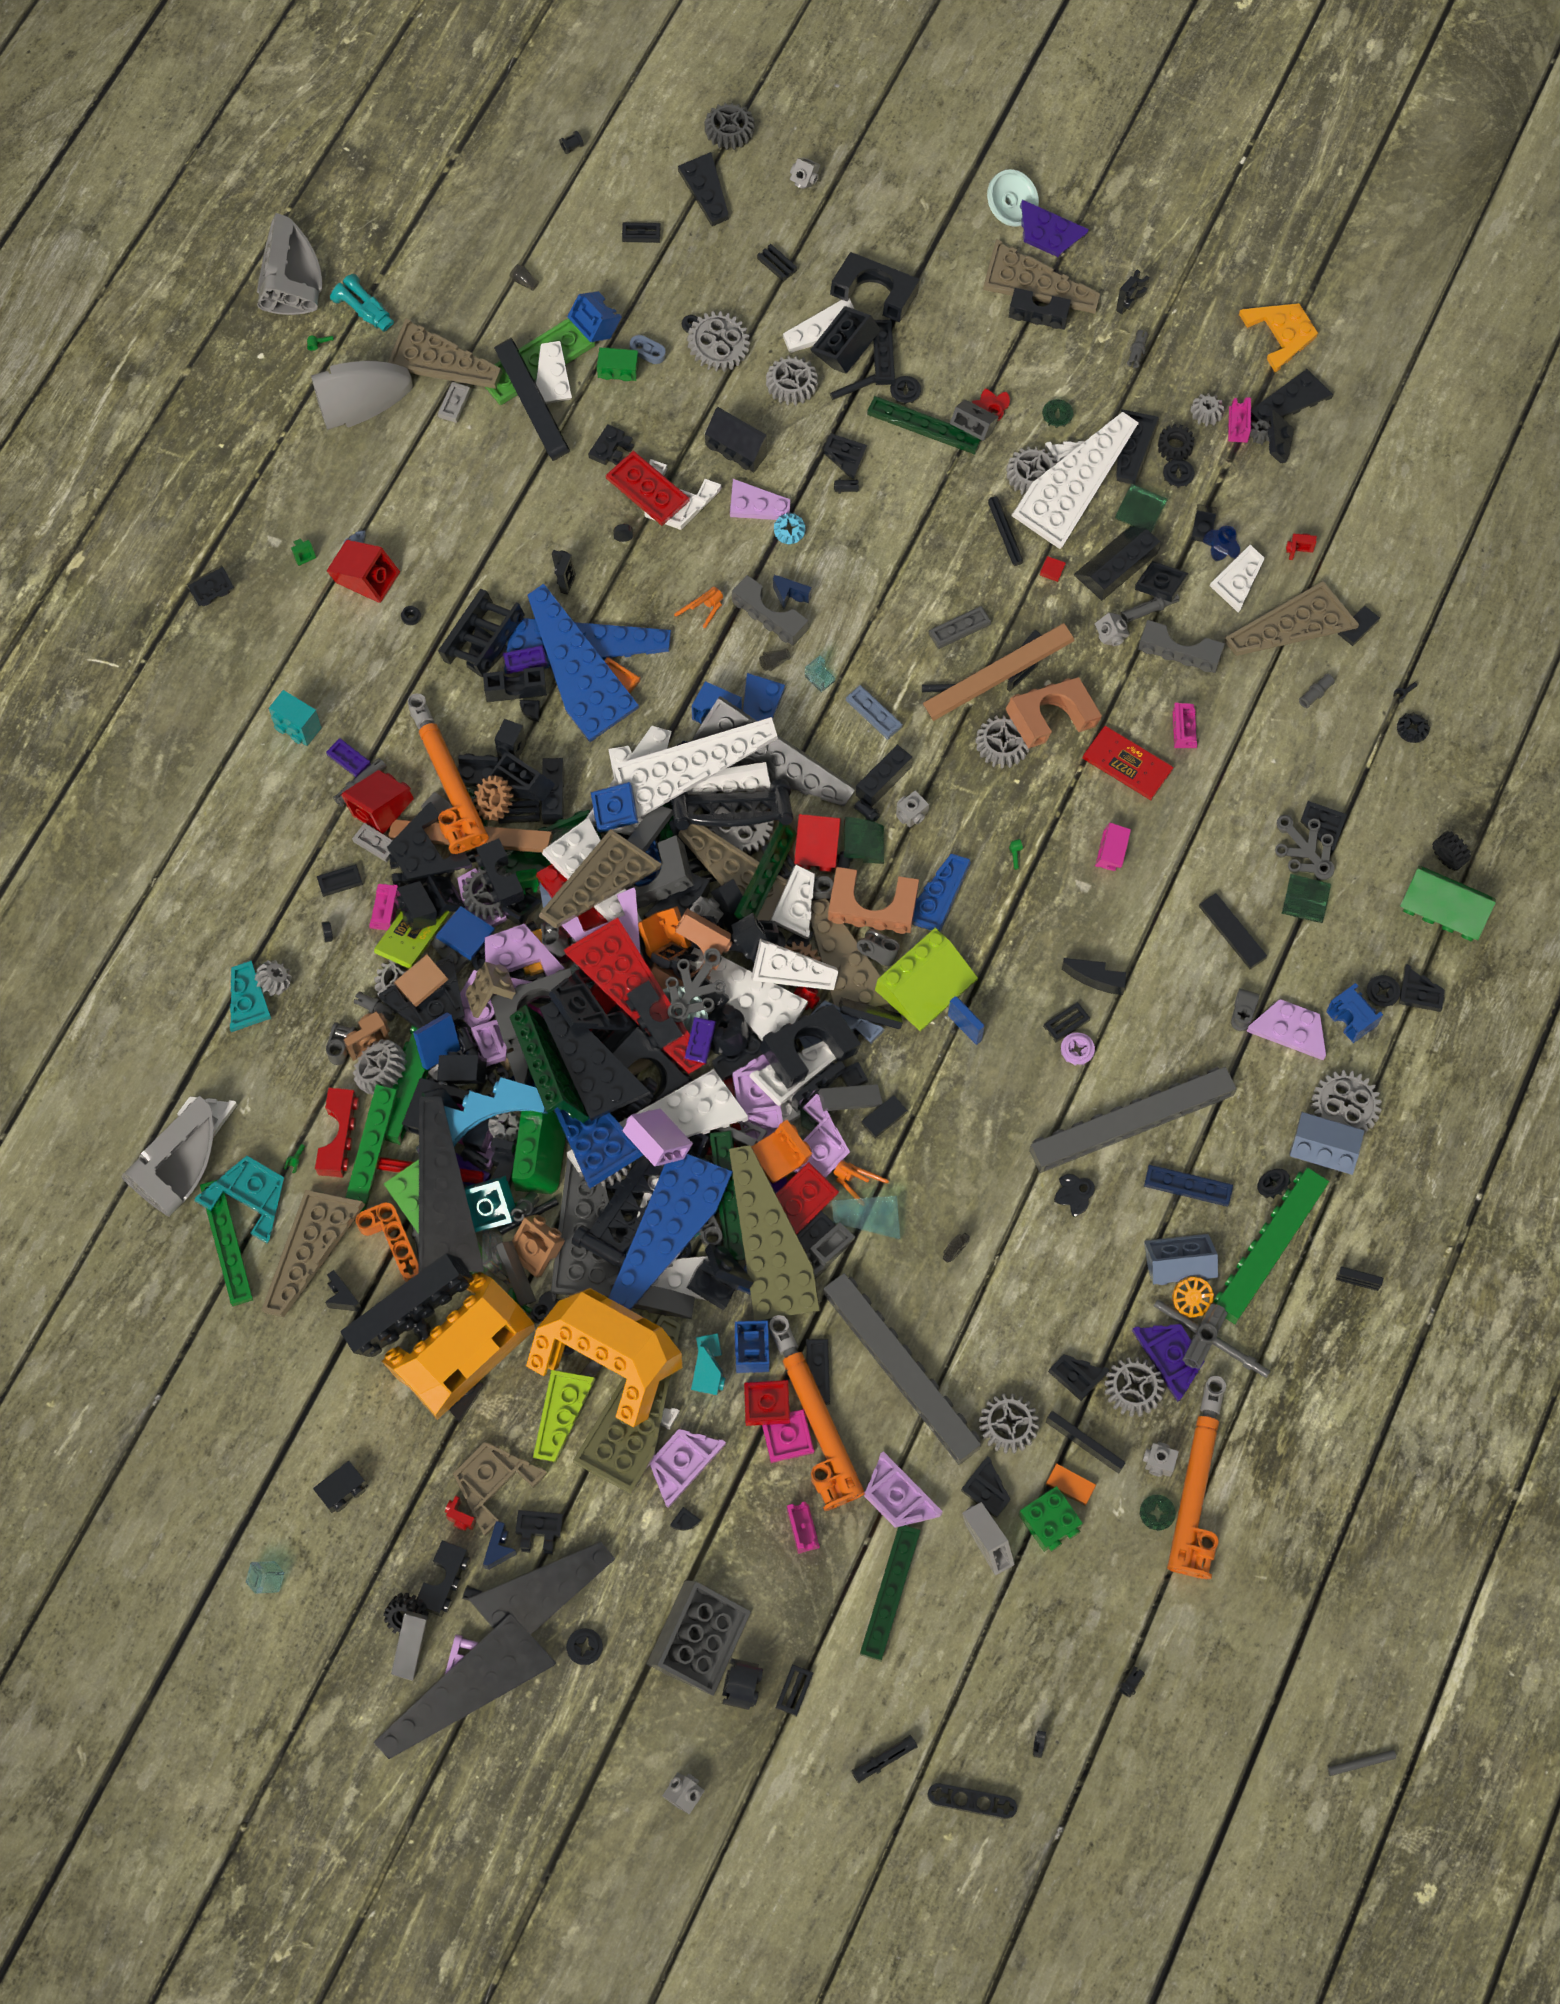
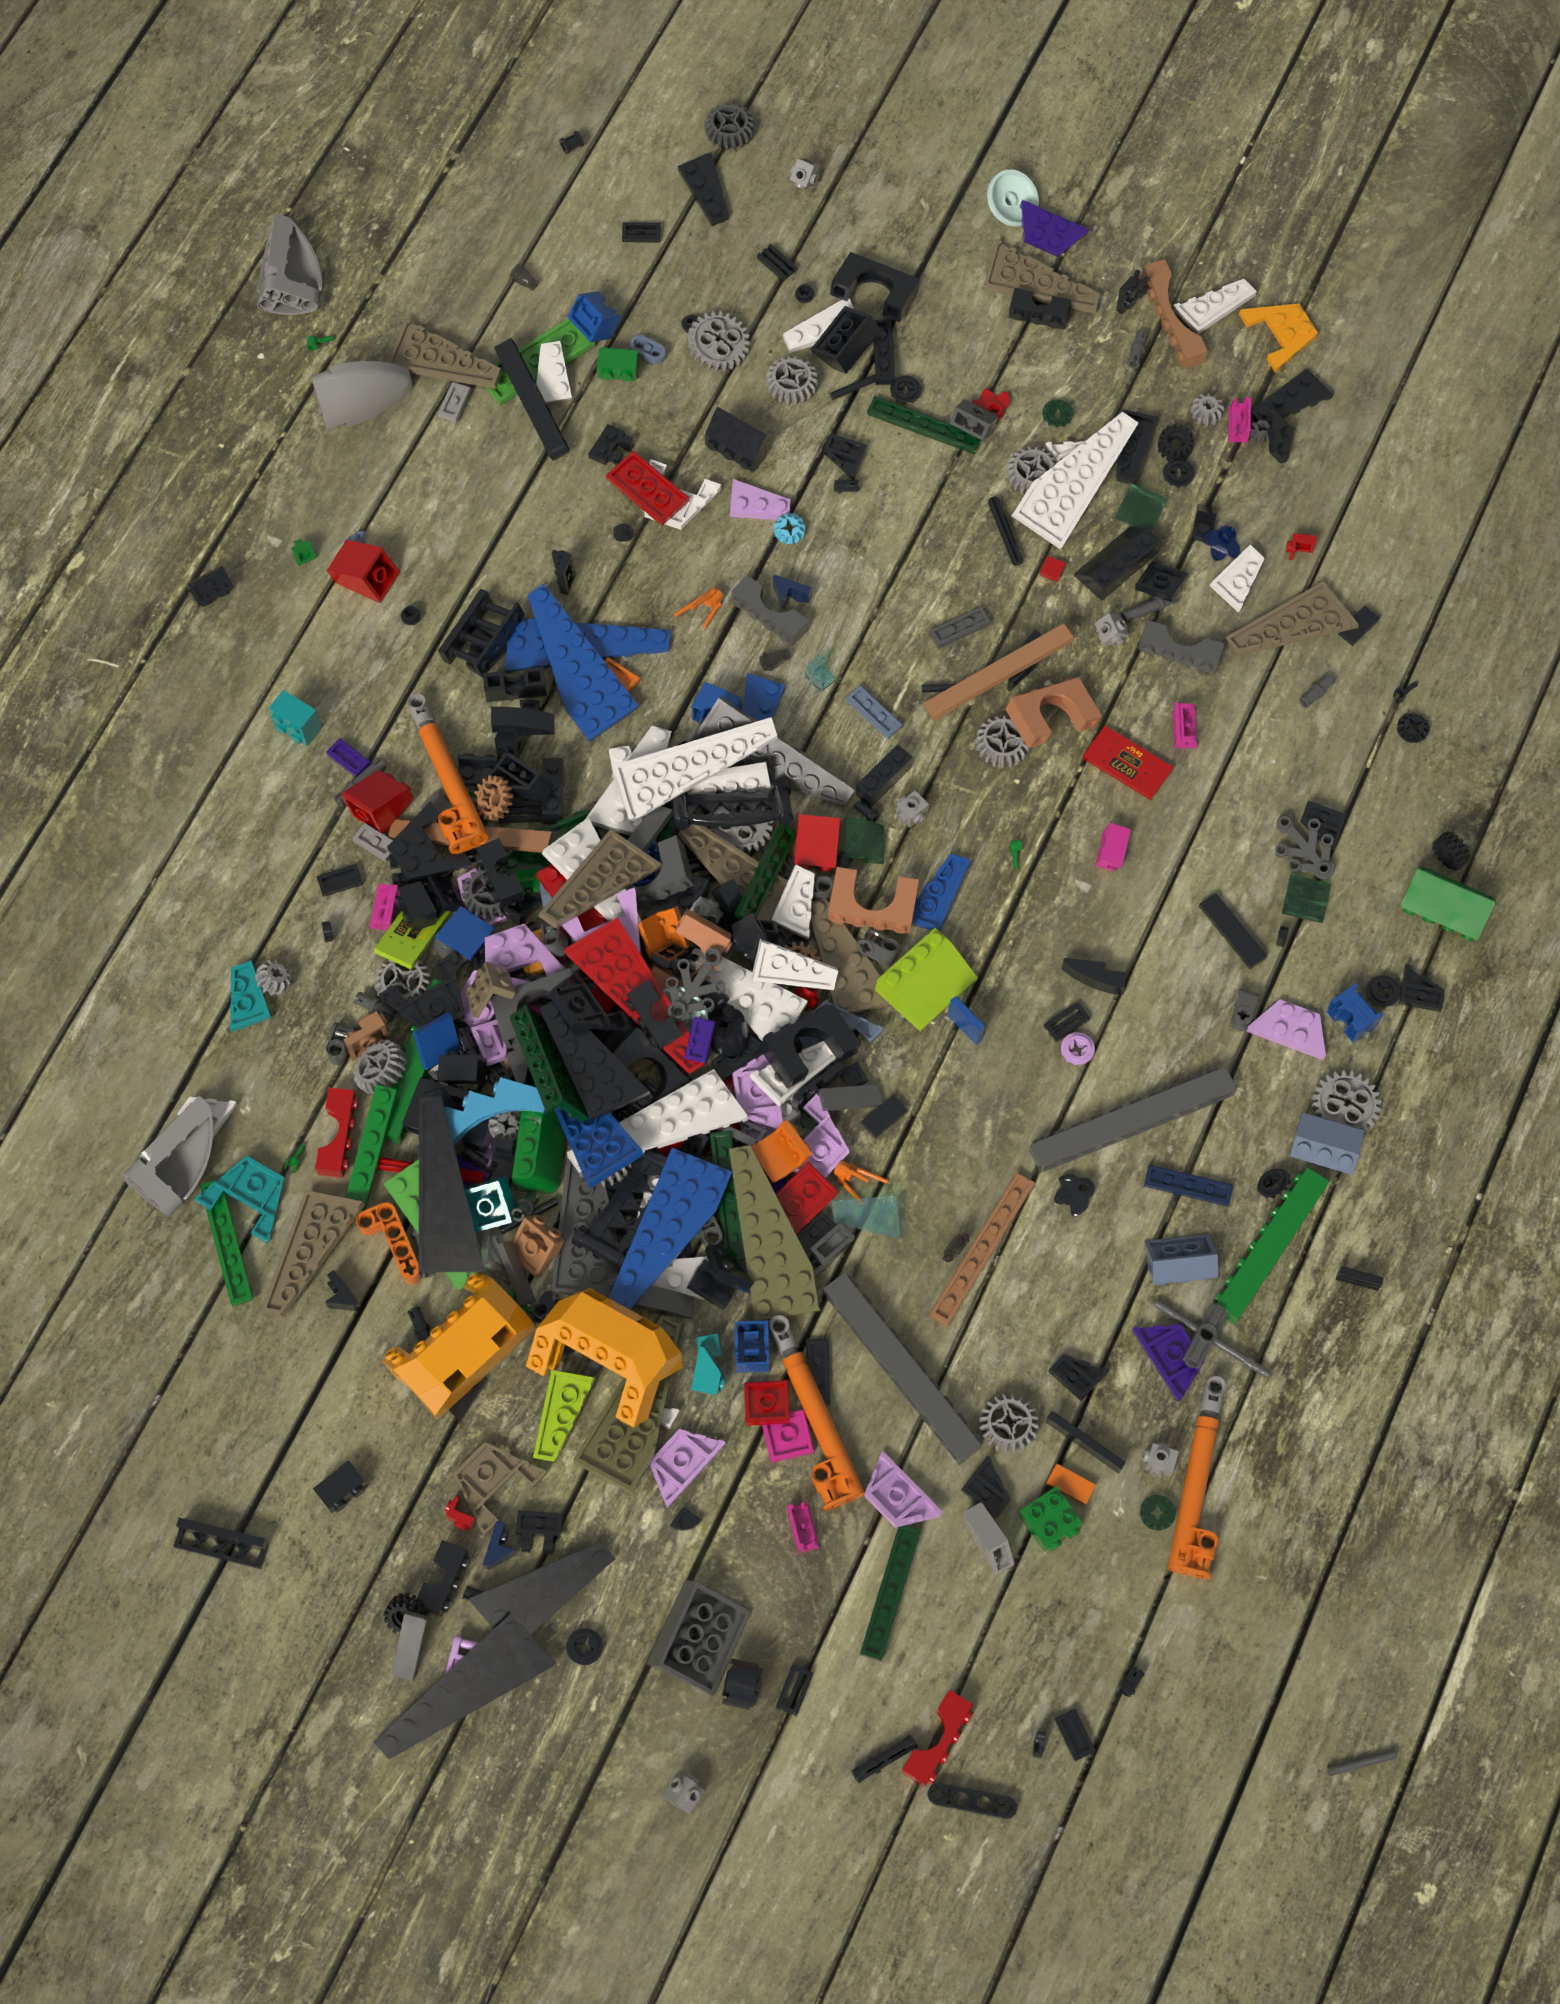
clear light blue panel [246,1561,285,1594] -> none
teal piece [330,274,394,332] -> none
black brick [340,1253,474,1357] -> none
medium nougat slope [393,954,448,1007] -> none
dark purple plate [503,645,547,674] -> none
blue tile [590,782,639,833] -> none
lavender brick [623,1109,693,1166] -> none
black tile [839,997,903,1029] -> none
light grey gear [1104,1357,1165,1417] -> none
light orange wheel [1172,1276,1214,1317] -> none
none -> black fence [173,1518,269,1569]
none -> black slope [491,707,555,736]
none -> black plate [795,284,814,303]
none -> red arch [901,1690,974,1787]
none -> medium nougat tile [929,1172,1035,1327]
none -> black tile [1054,1709,1096,1762]
none -> medium nougat arch [1140,259,1208,369]
none -> white wing [1172,279,1257,334]
none -> black tile [1276,926,1289,947]

